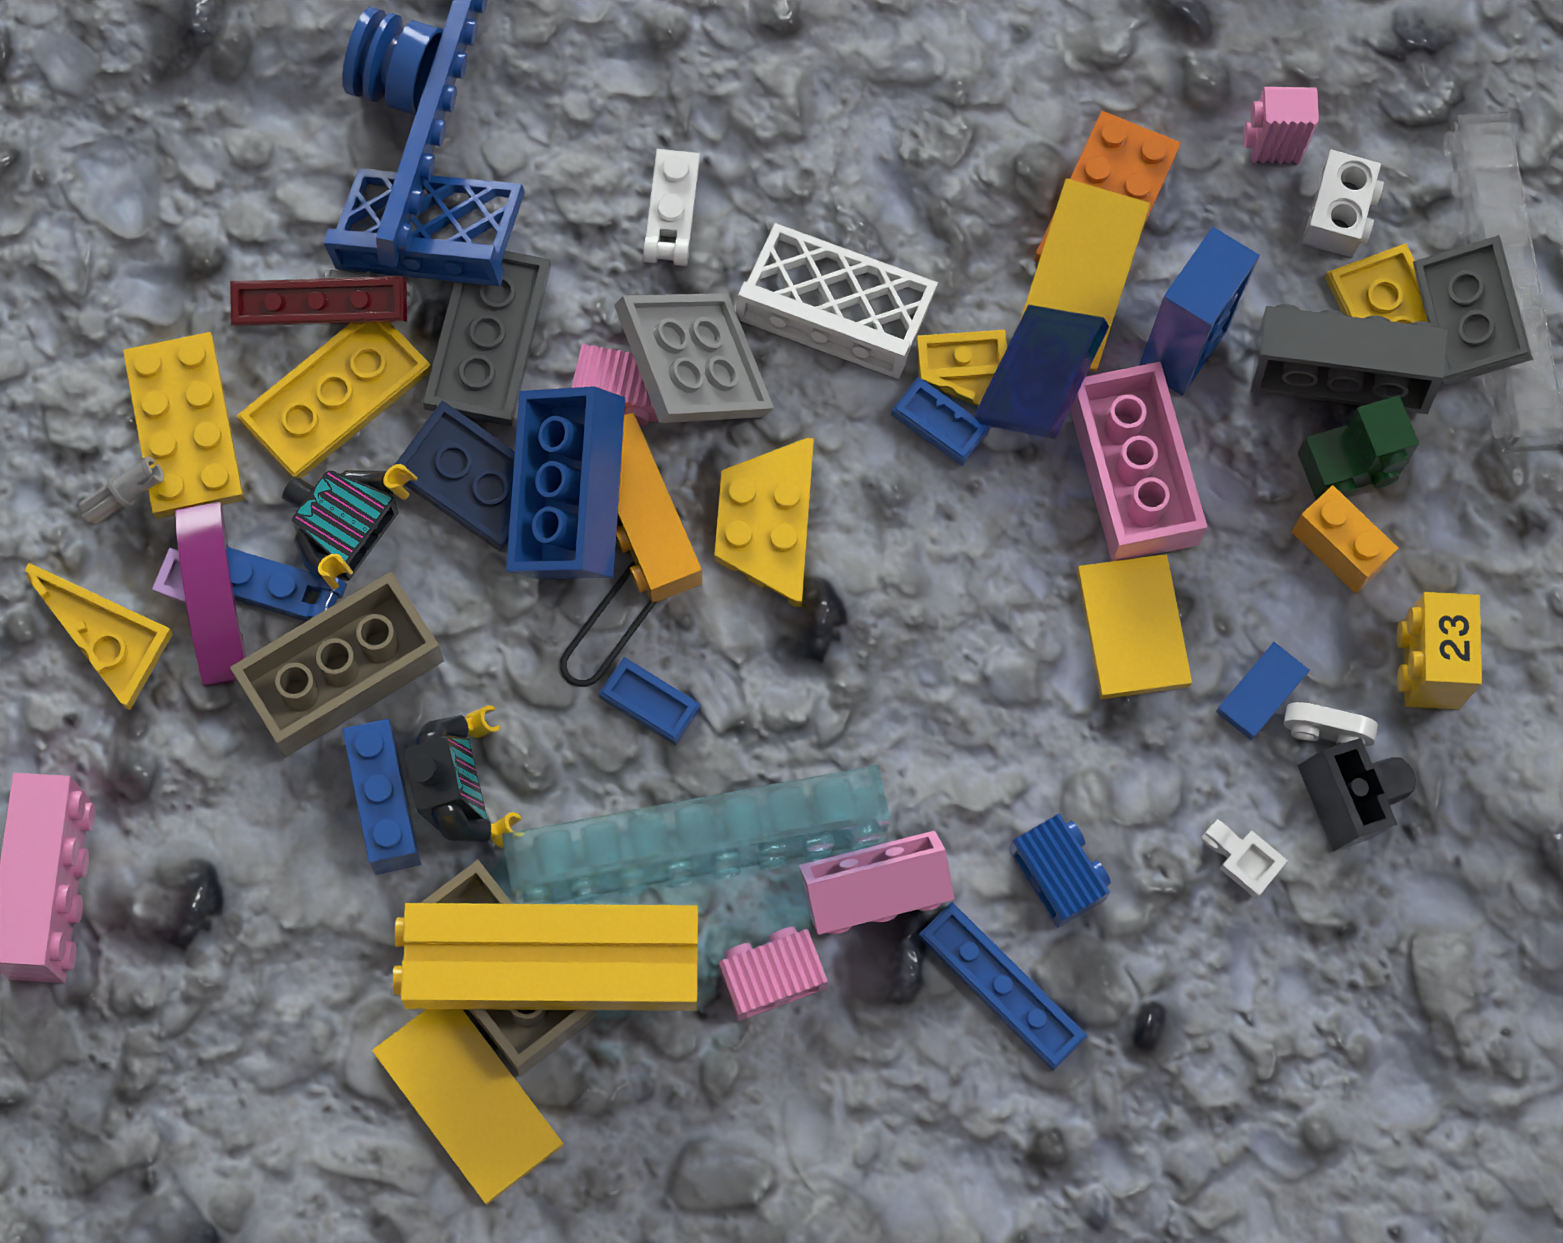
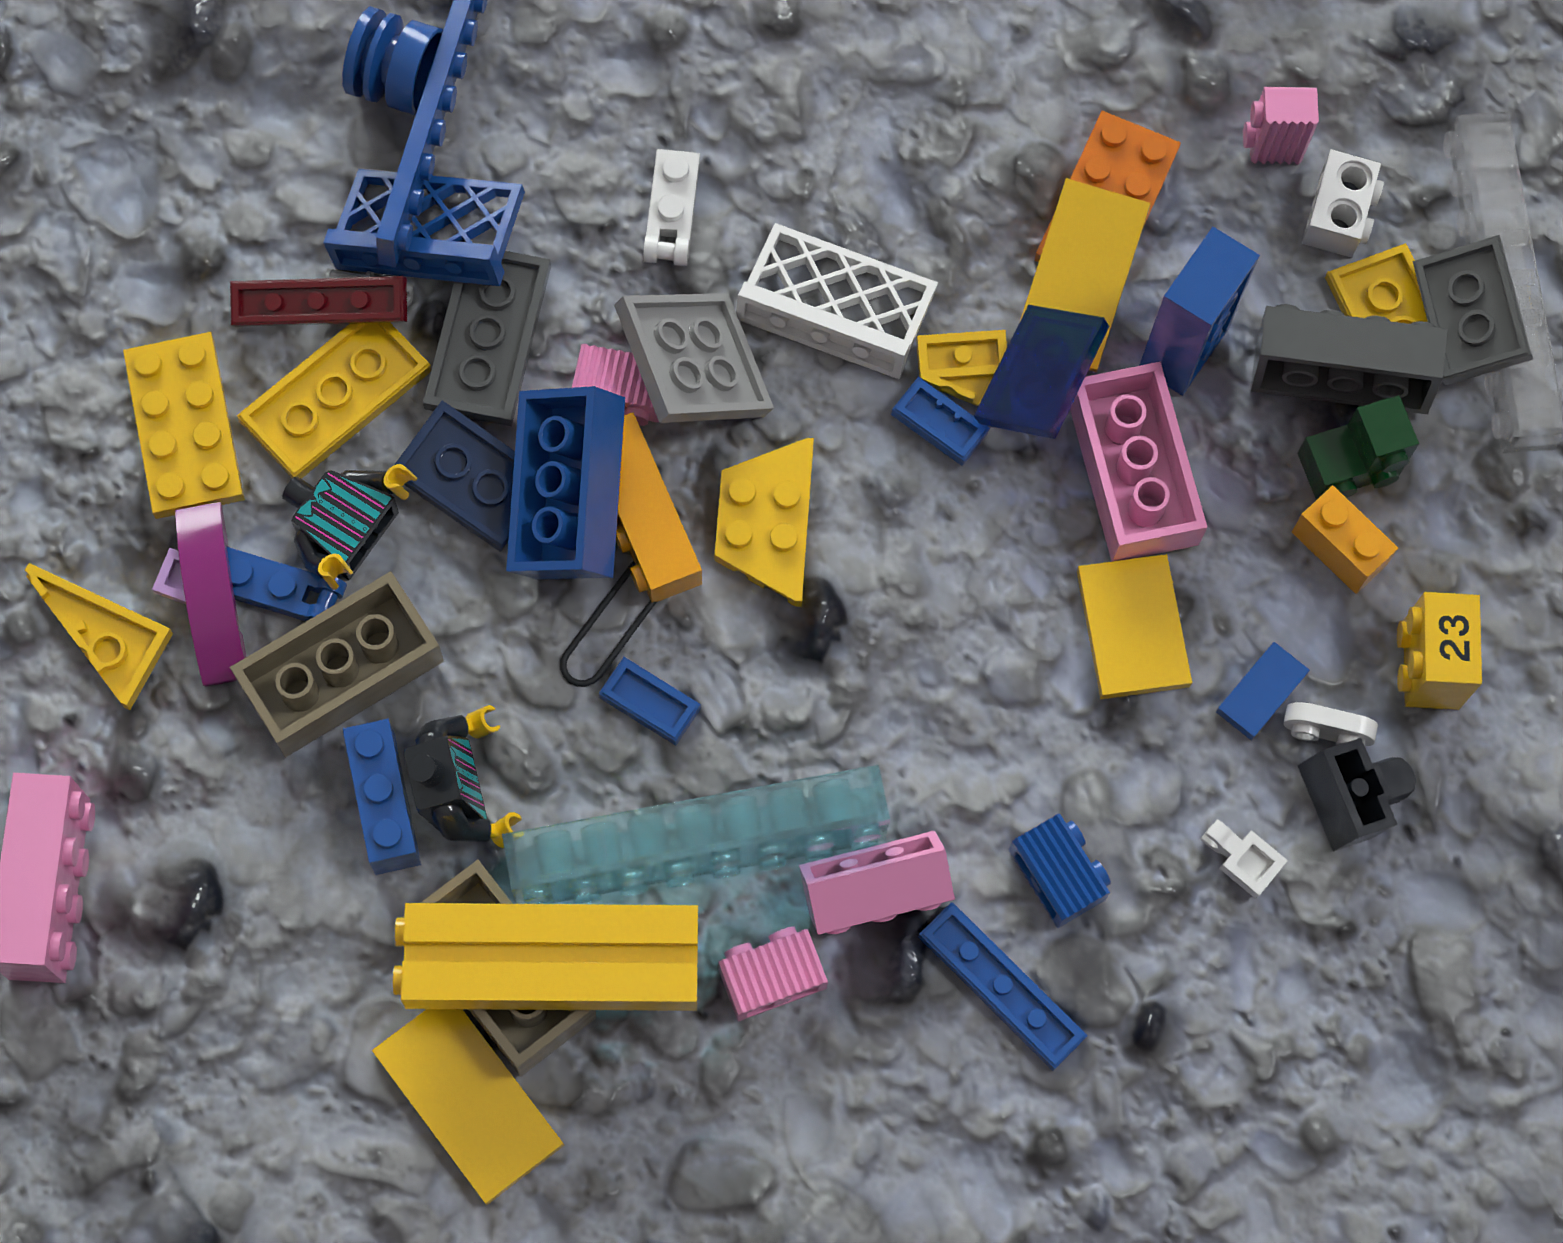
light grey axle [79,456,164,524] -> none

